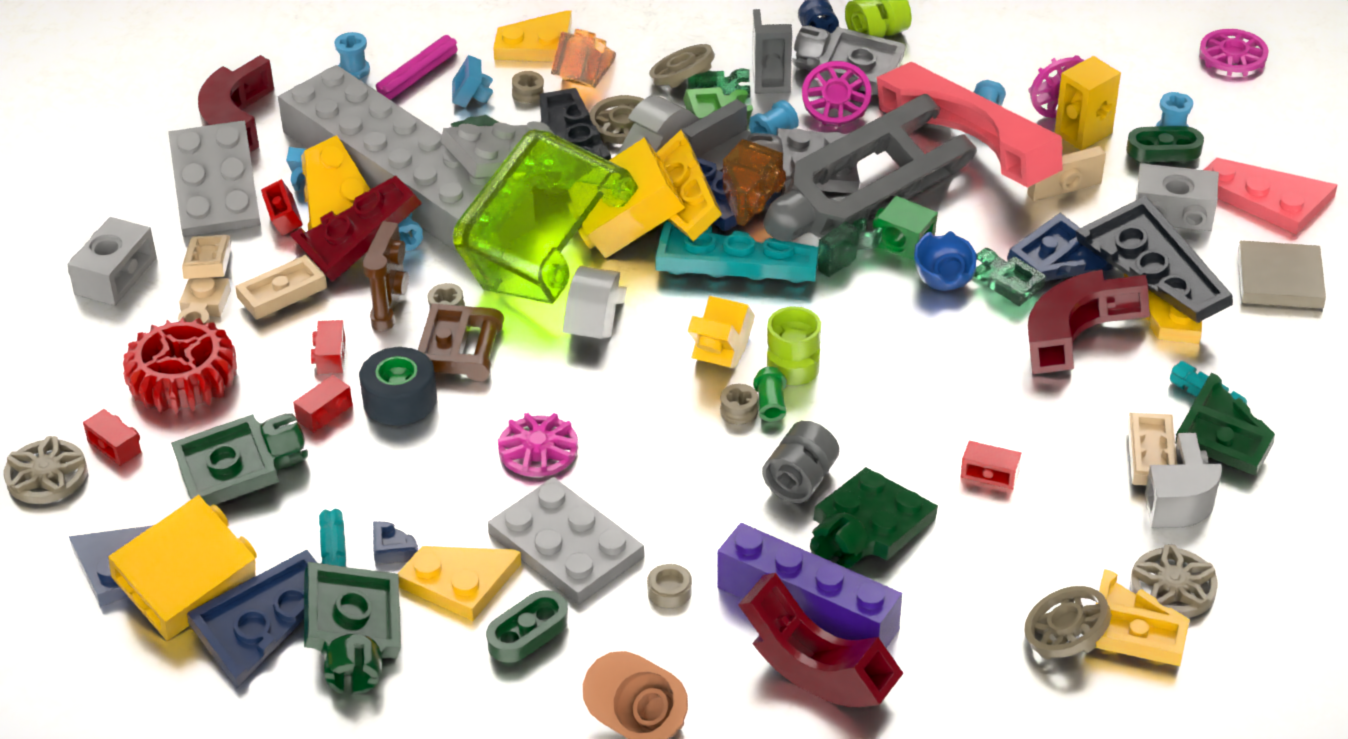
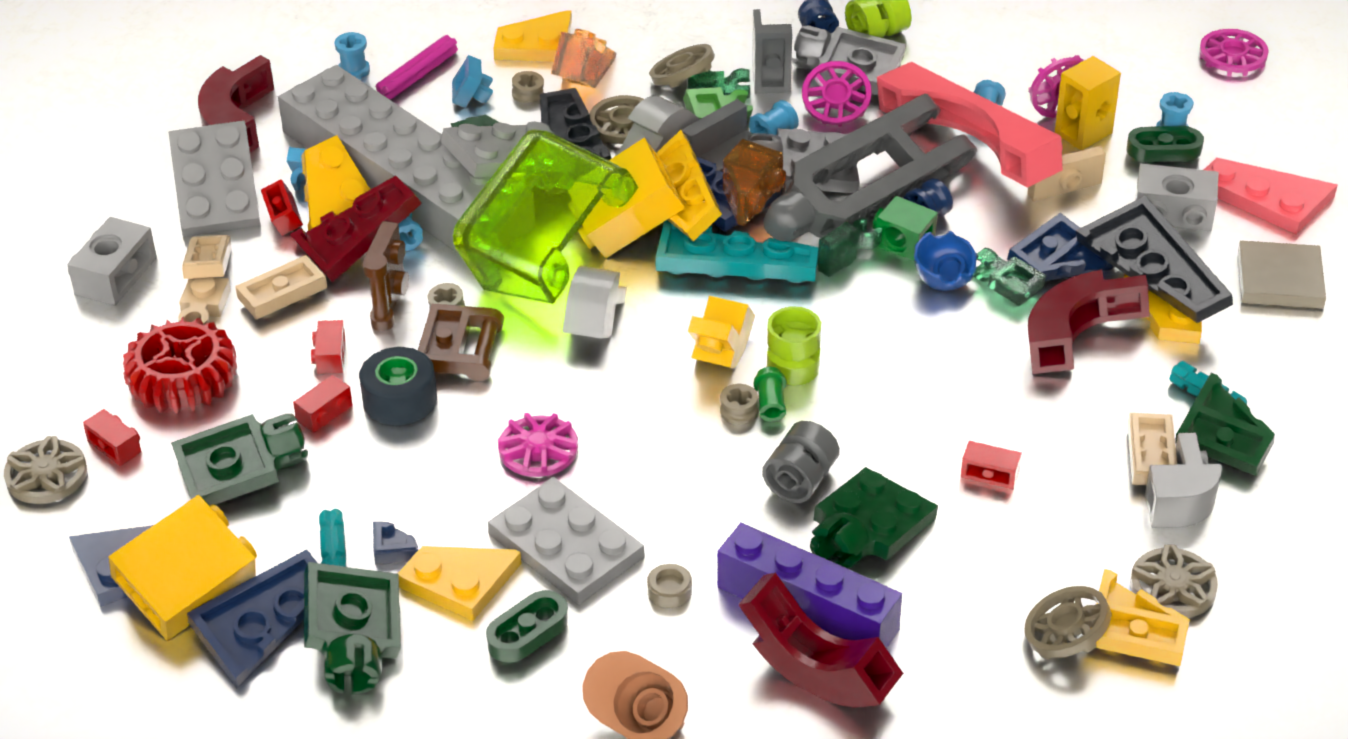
none -> dark blue wheel [904,178,953,217]

